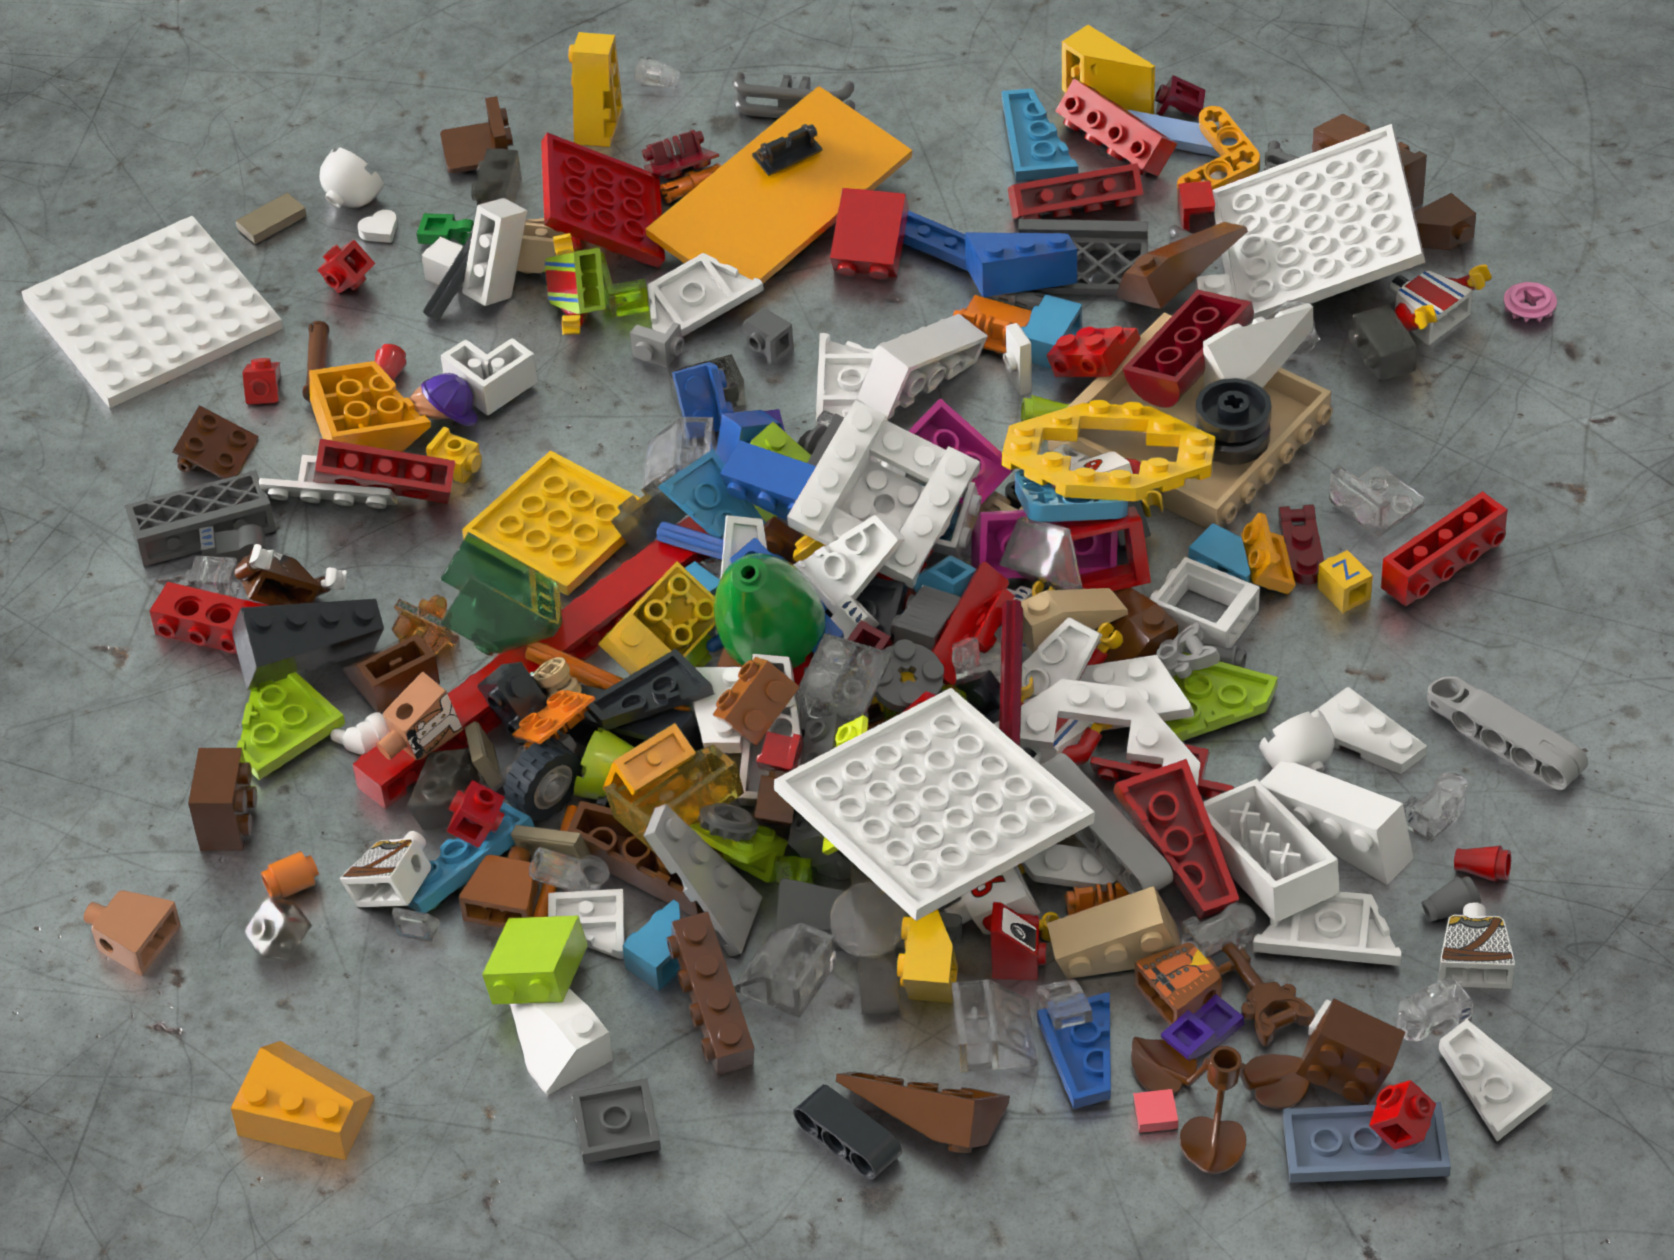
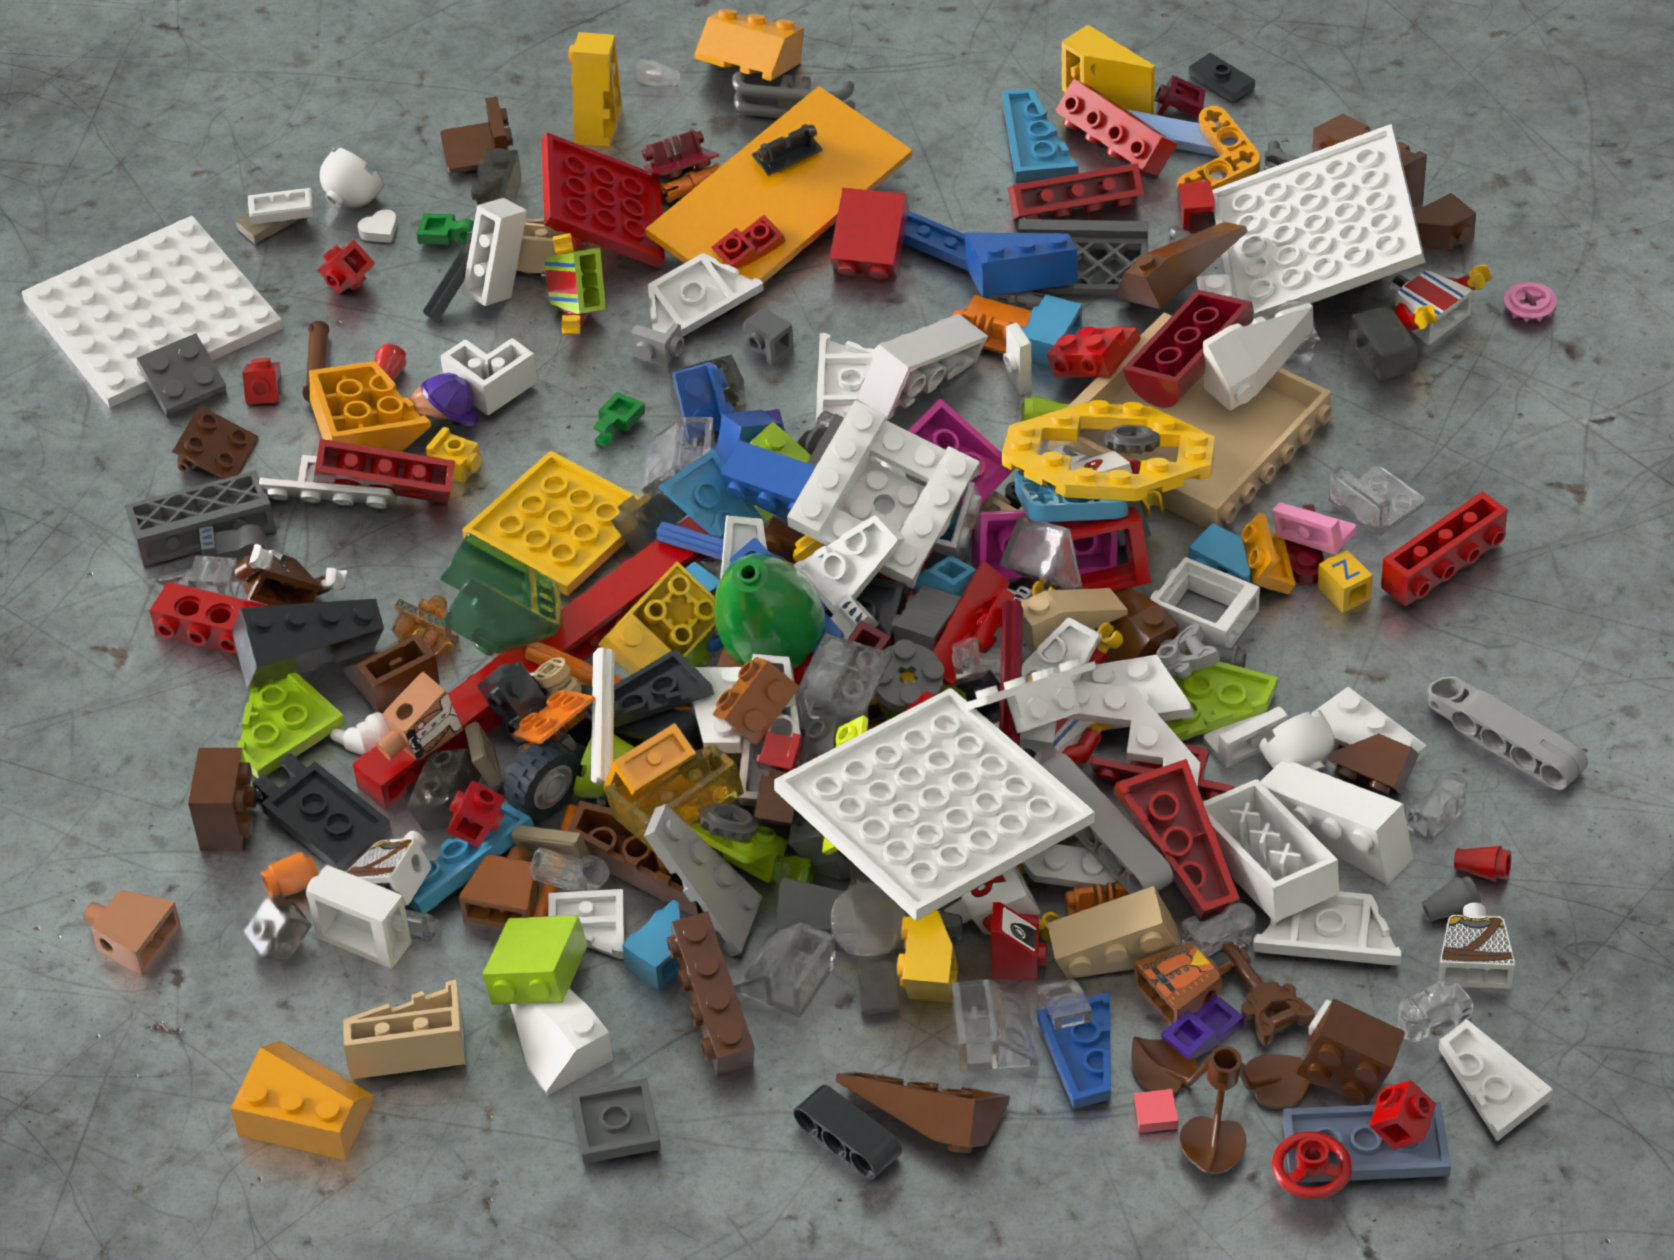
white brick [422,237,464,289] -> none
clear neon green bracket [601,252,650,318] -> none
black wheel [1195,378,1272,465] -> none
none -> dark grey plate [137,333,226,416]
none -> white plate [248,188,314,225]
none -> black tile [252,754,391,870]
none -> white window [306,864,412,969]
none -> tan wedge [343,979,466,1079]
none -> white axle [591,647,615,785]
none -> green plate [593,392,645,447]
none -> light orange wedge [694,9,804,81]
none -> red slope [711,215,786,269]
none -> white bracket [965,658,1097,733]
none -> dark grey gear [1104,425,1160,455]
none -> black plate [1189,53,1255,103]
none -> white panel [1203,706,1288,768]
none -> bright pink panel [1272,502,1357,555]
none -> red piece [1272,1132,1352,1199]
none -> reddish brown slope [1328,733,1419,795]

